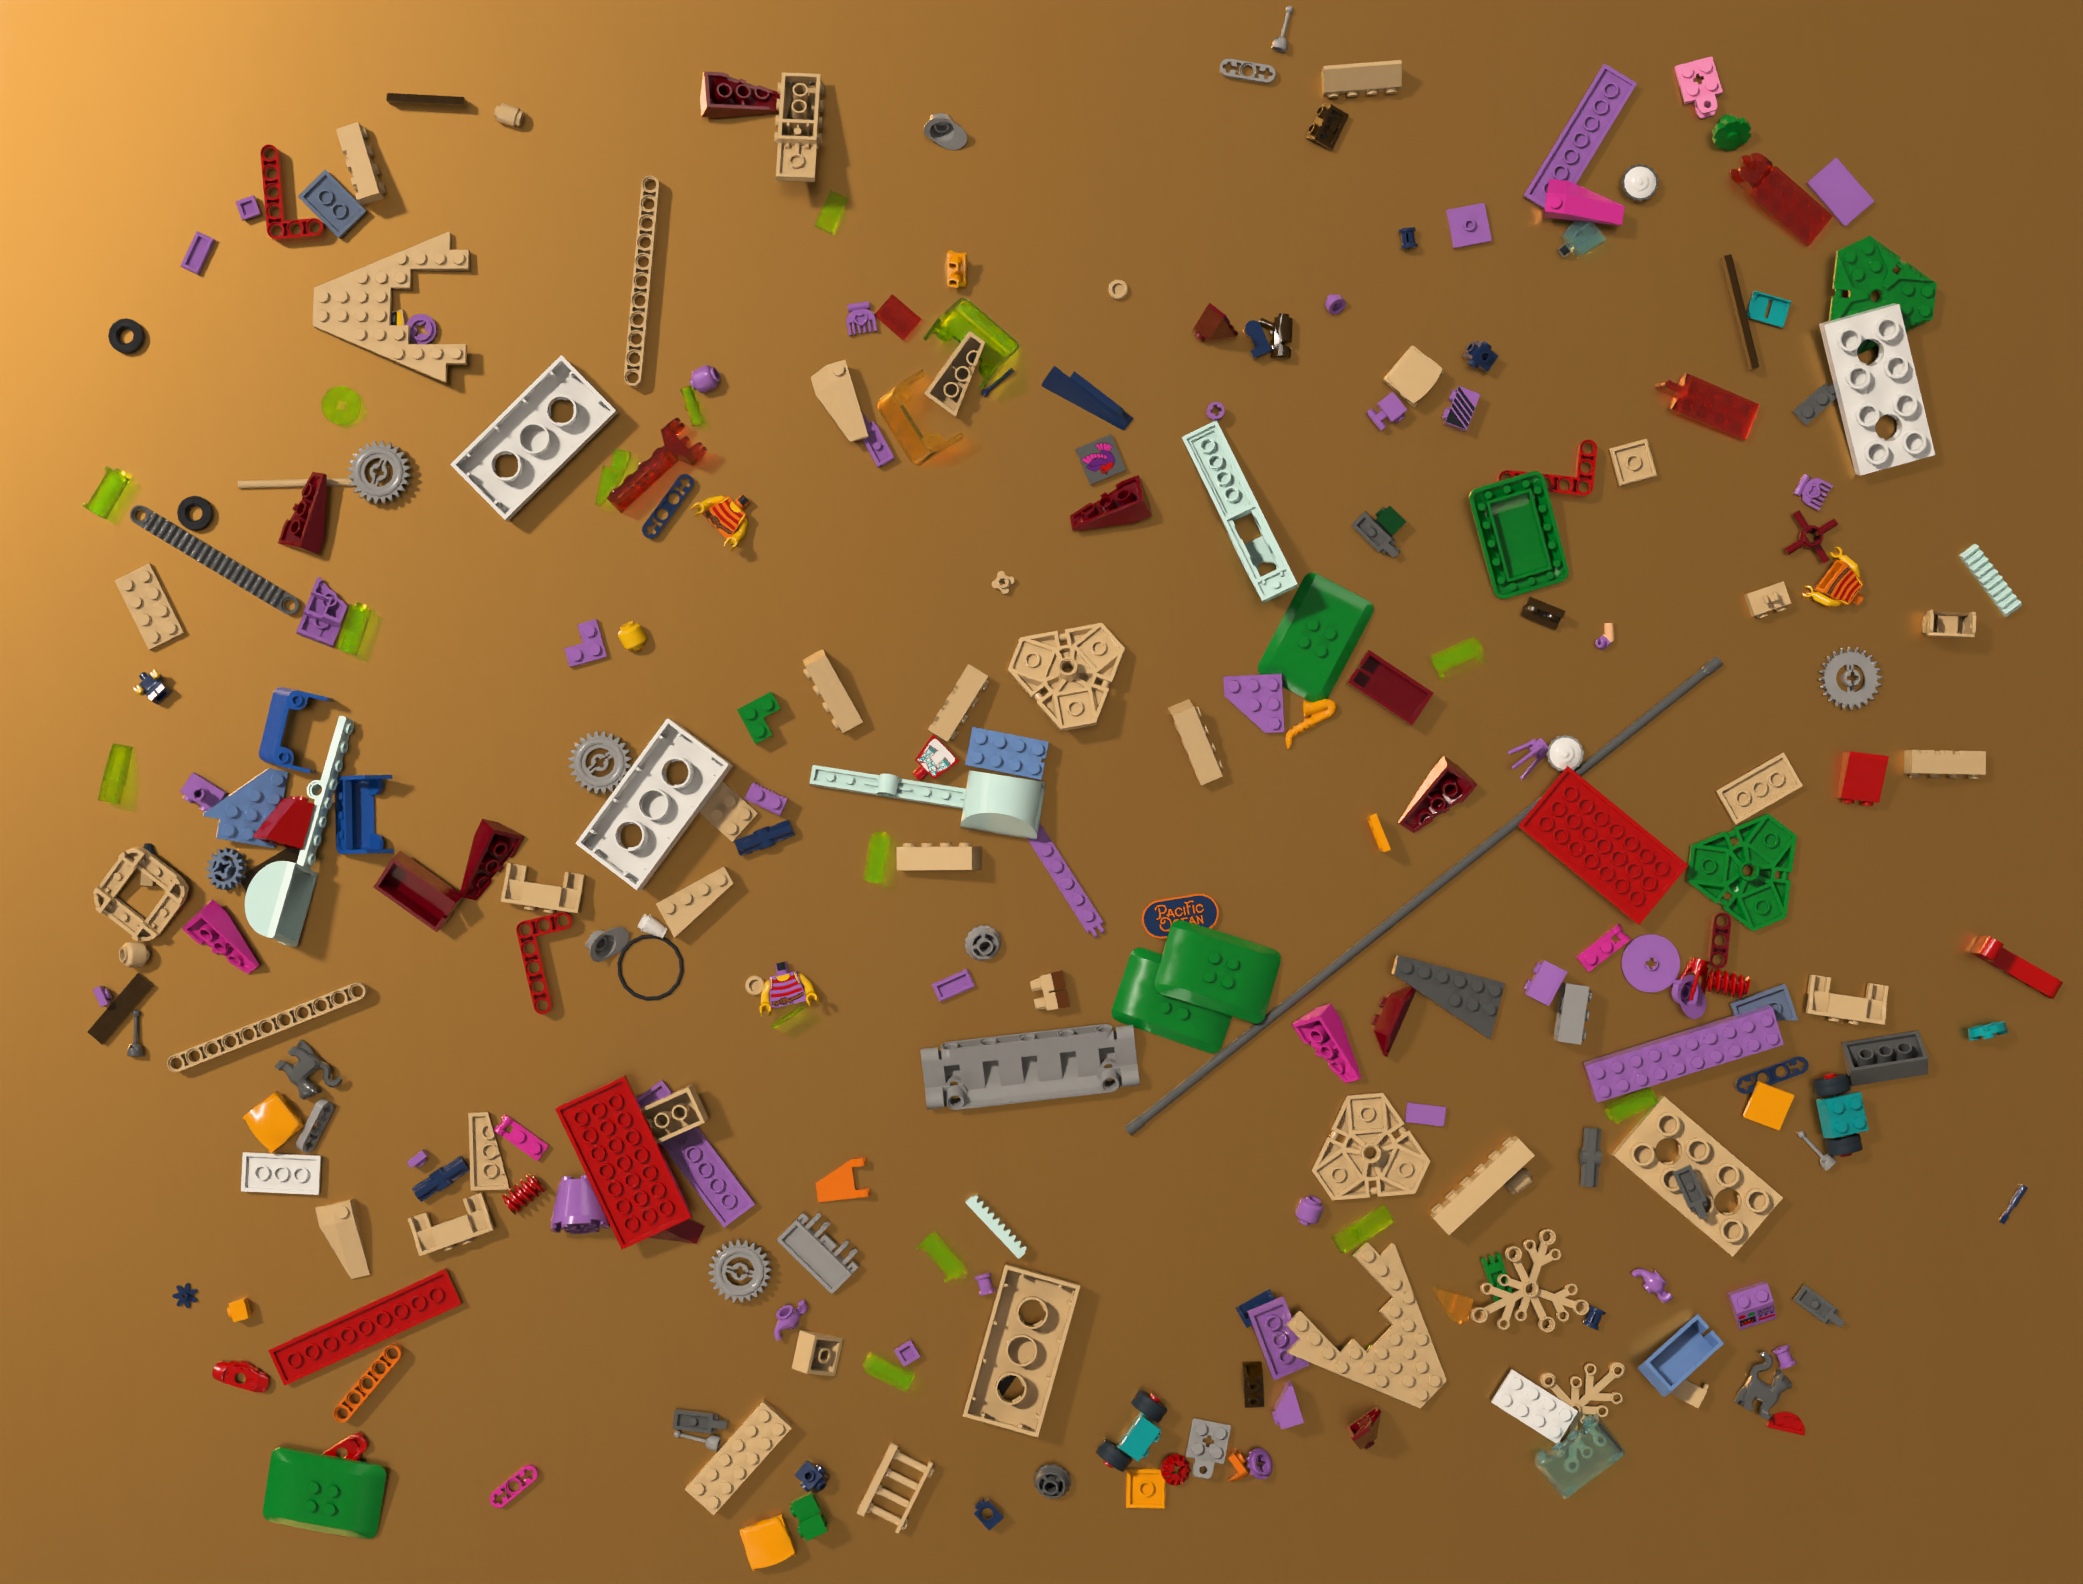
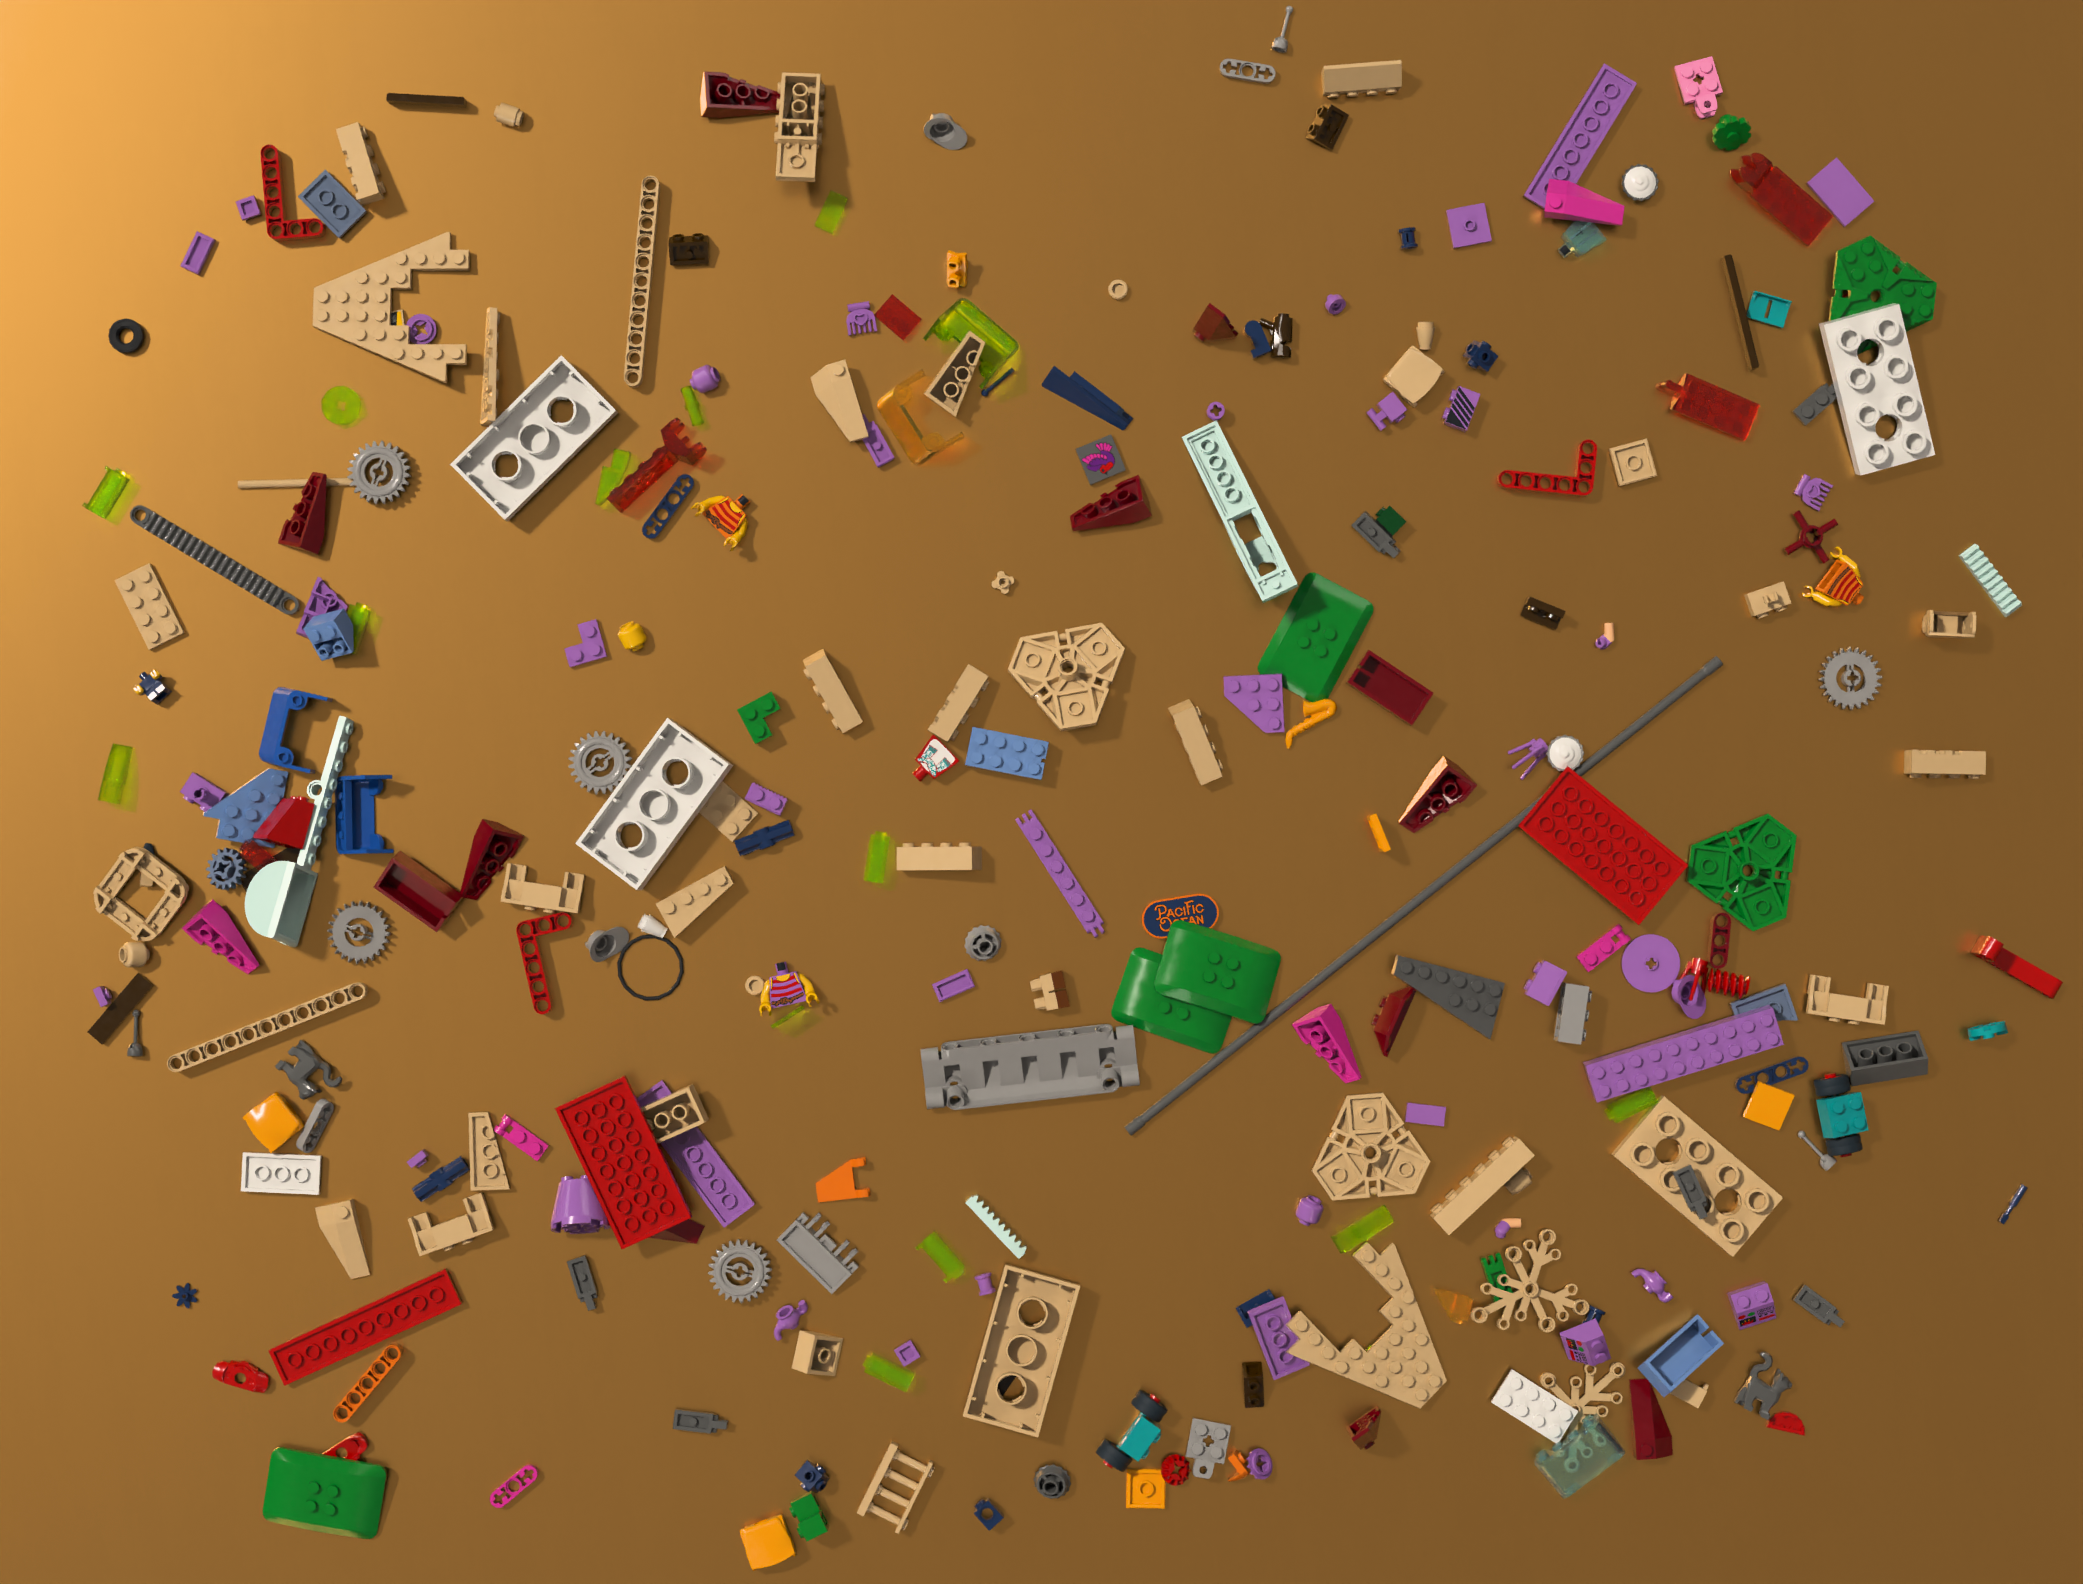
black tyre [177,496,213,531] -> none
light orange plate [227,1298,252,1322] -> none
red piece [502,1175,546,1215] -> none
light grey hinge [674,1430,721,1452] -> none
tan brick [685,1399,793,1515] -> none
light aqua plate [809,765,1046,839] -> none
medium lavender slope [1272,1381,1304,1429] -> none
clear neon green brick [1430,637,1483,679] -> none
green wedge [1469,471,1569,599] -> none
dark grey piece [1580,1127,1602,1187] -> none
tan plate [1716,752,1803,825] -> none
medium lavender bush [1773,1344,1797,1369] -> none
red slope [1837,751,1889,806] -> none
none -> clear red bracket [238,839,278,871]
none -> medium blue slope [303,608,354,661]
none -> light grey gear [327,900,391,964]
none -> tan wing [480,307,500,426]
none -> dark grey hinge [567,1255,598,1311]
none -> dark brown bracket [668,233,709,265]
none -> tan cone [1416,322,1435,350]
none -> arm [1495,1218,1521,1239]
none -> medium lavender slope [1560,1318,1611,1366]
none -> dark red wedge [1629,1378,1673,1460]

